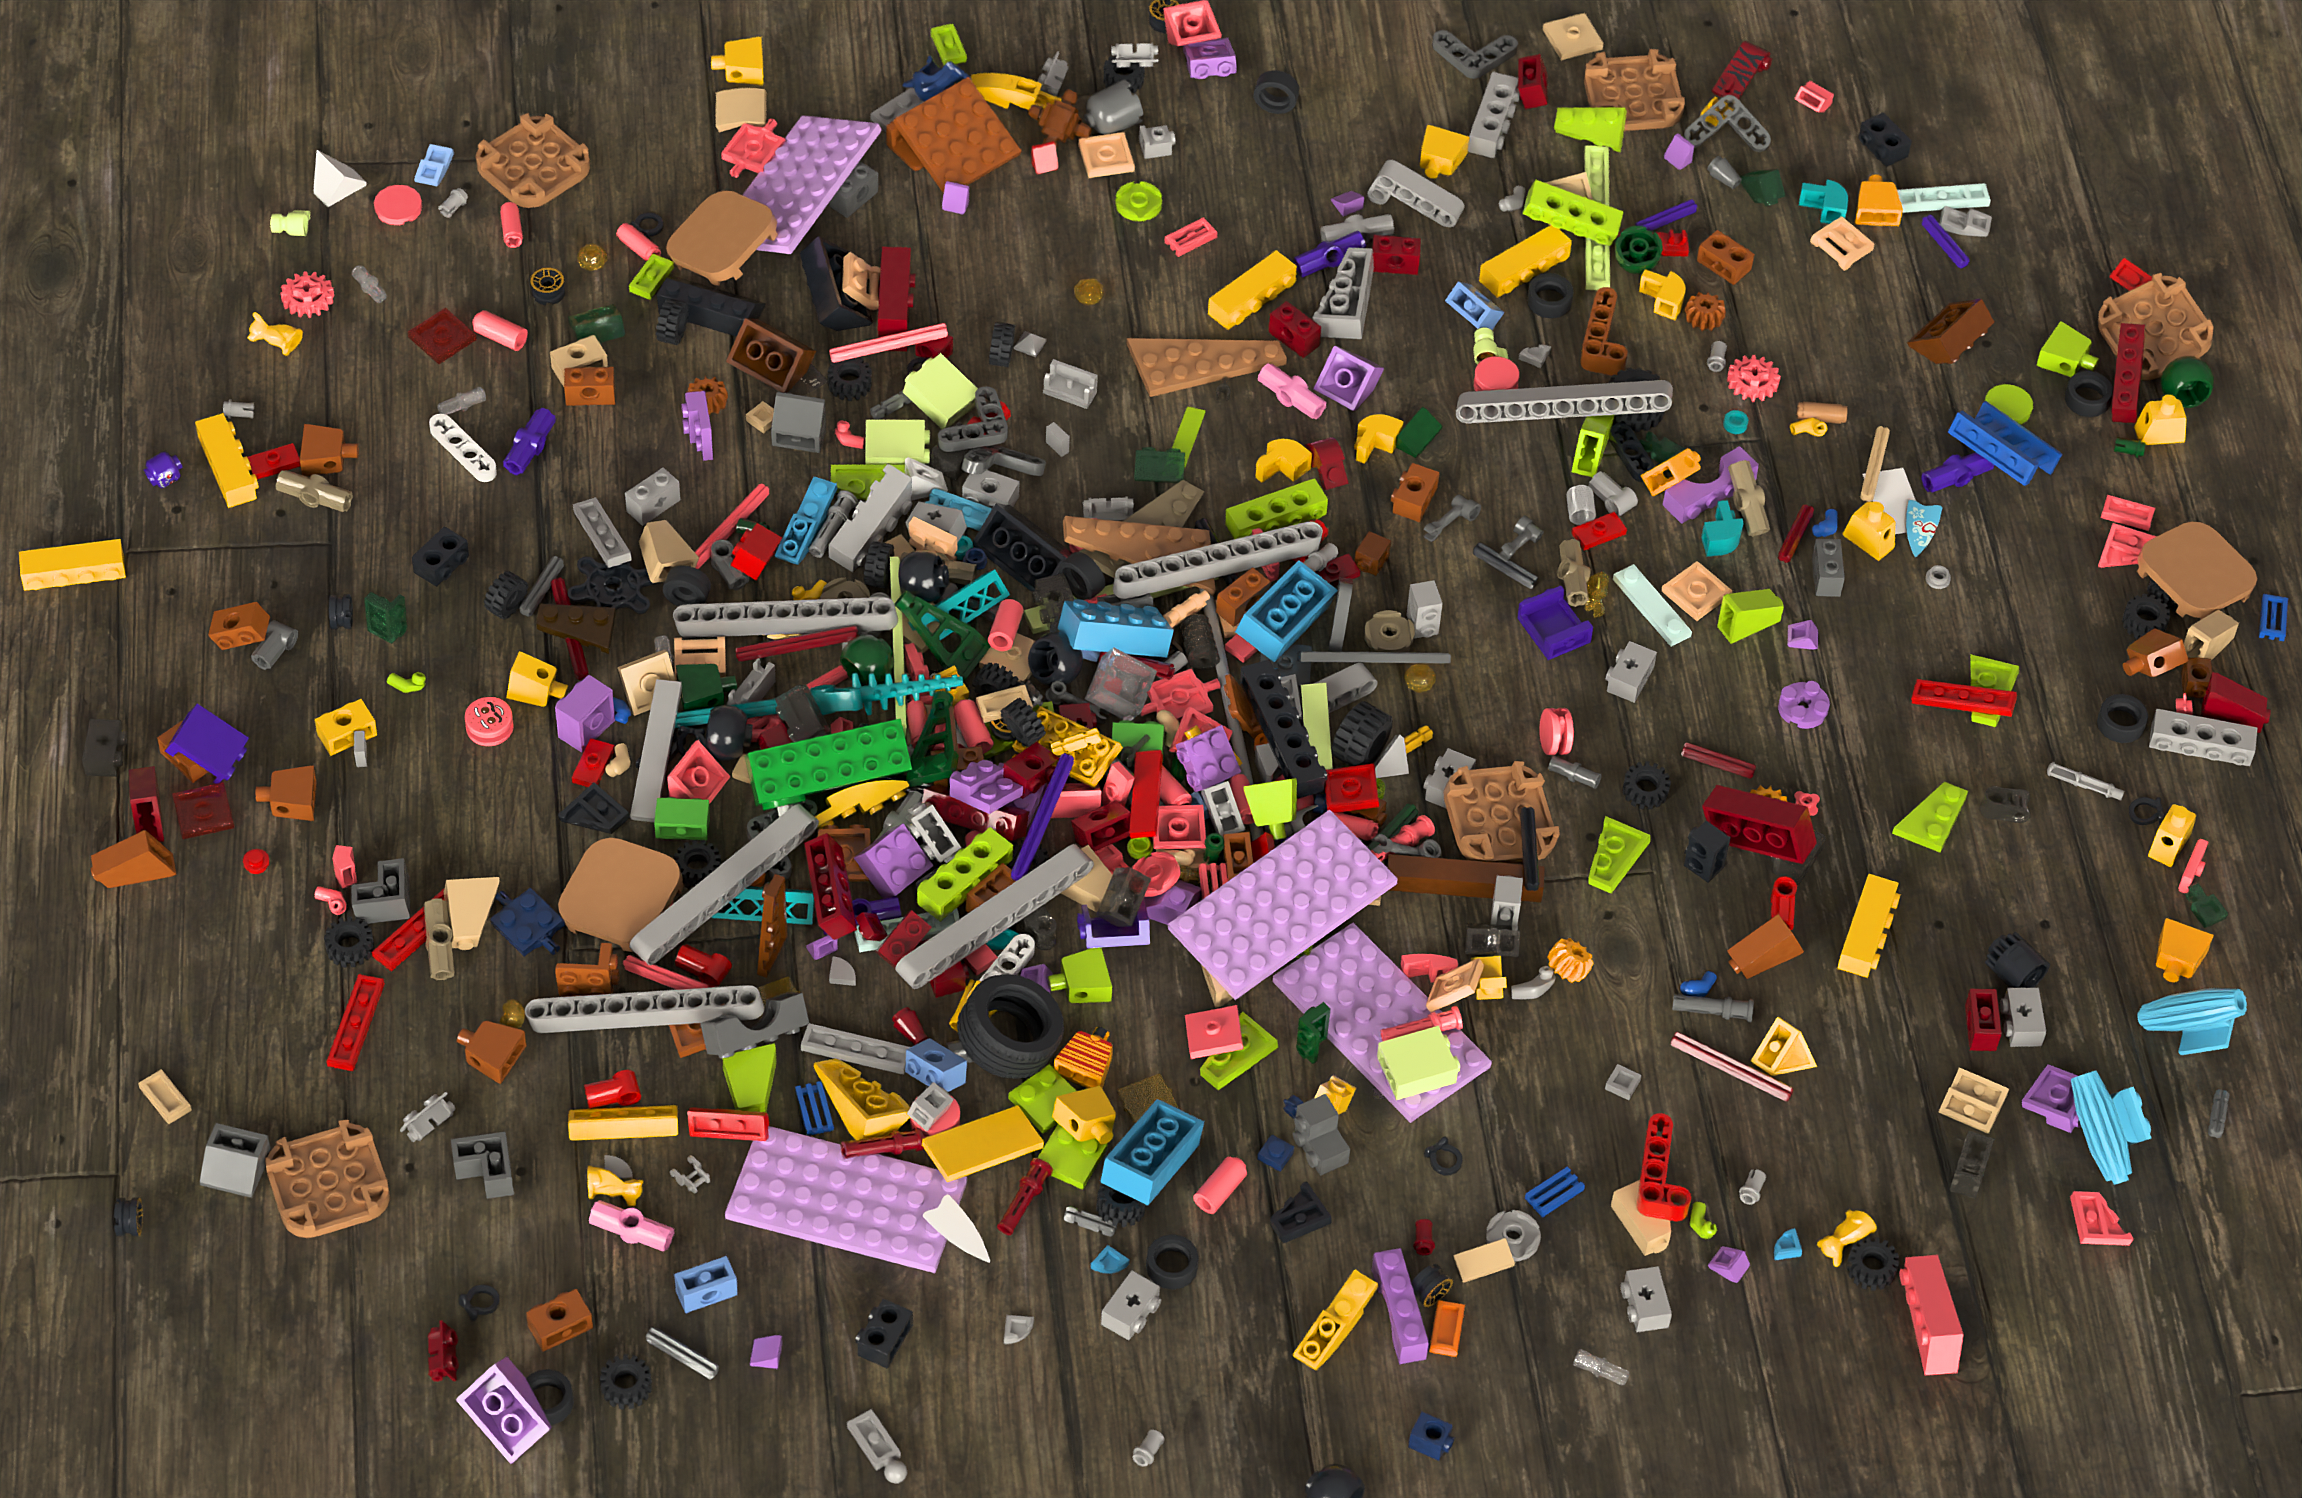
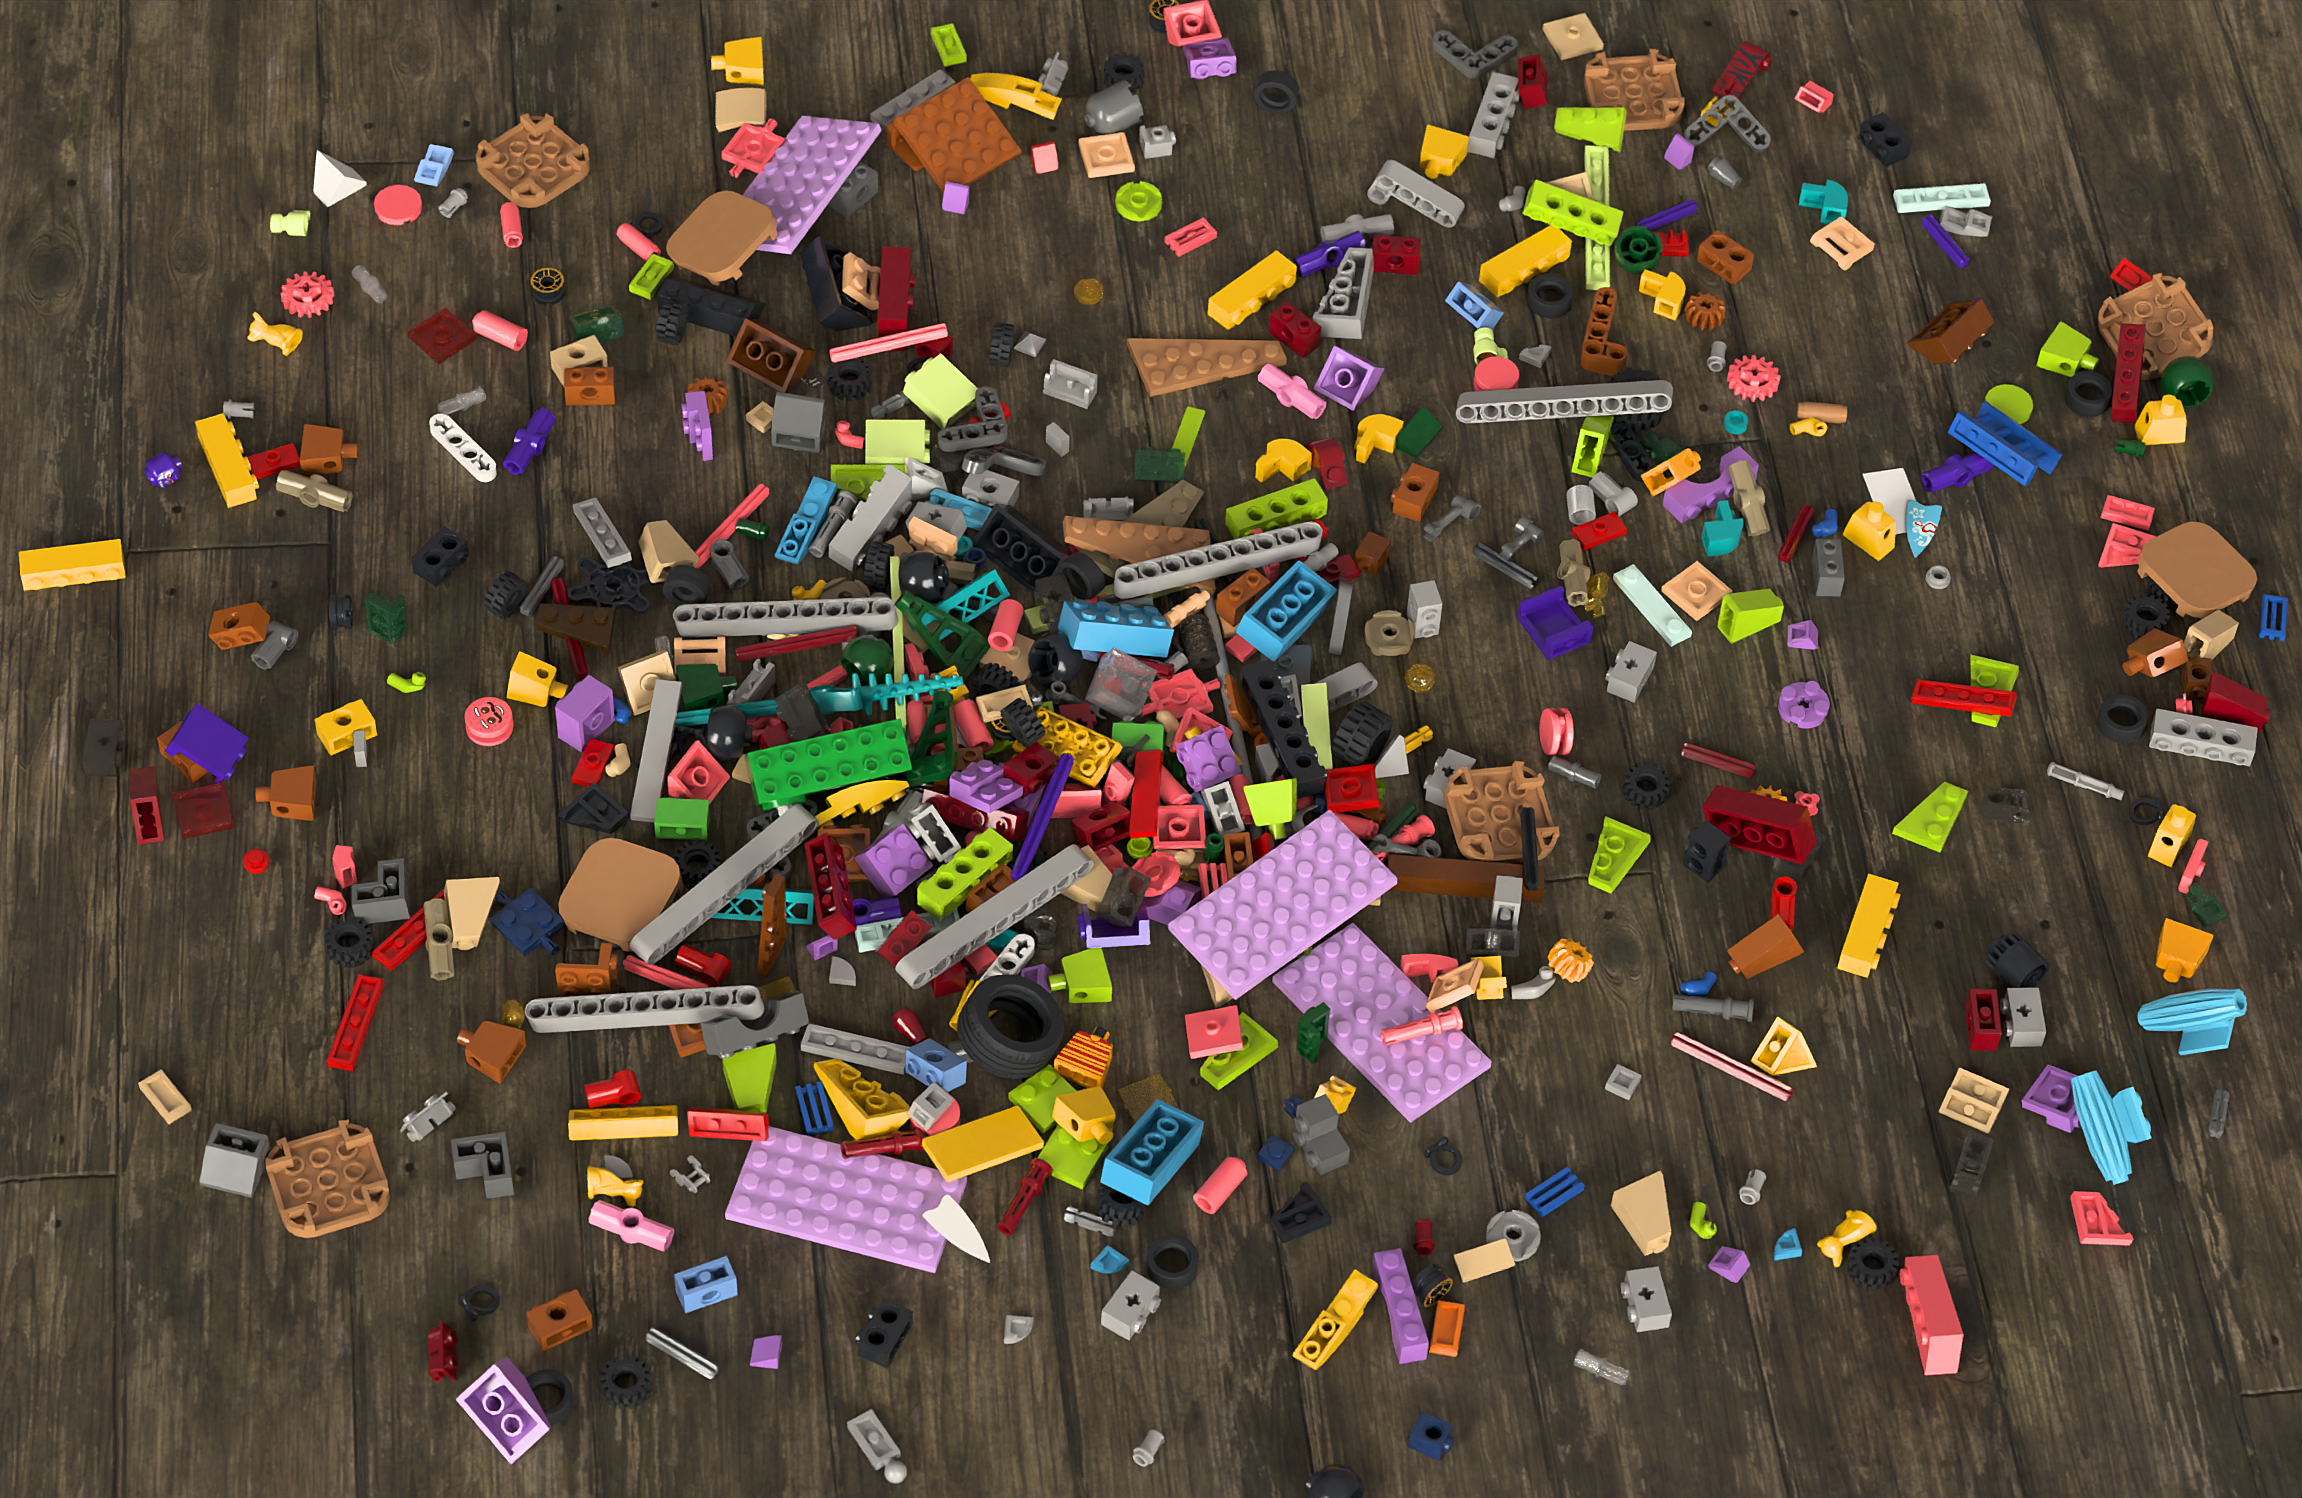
dark orange slope [91,830,176,888] -> none
black wheel [114,1197,143,1236] -> none
clear yellow plate [577,244,607,271] -> none
light grey brick [625,468,680,526] -> none
red brick [731,523,782,580] -> none
dark red plate [855,912,888,942] -> none
dark blue hair [903,55,971,102] -> none
reddish brown piece [1028,89,1092,149] -> none
yellow axle [1051,728,1101,757] -> none
hinge [1111,43,1159,67] -> none
tile [1297,651,1451,663] -> none
medium lavender slope [1331,191,1364,216] -> none
yellowish green brick [1377,1026,1460,1100] -> none
red beam [1636,1113,1691,1221] -> none
clear green slope [1739,169,1786,206] -> none
light orange torso [1855,175,1903,226] -> none
tan axle [1860,426,1890,502] -> none

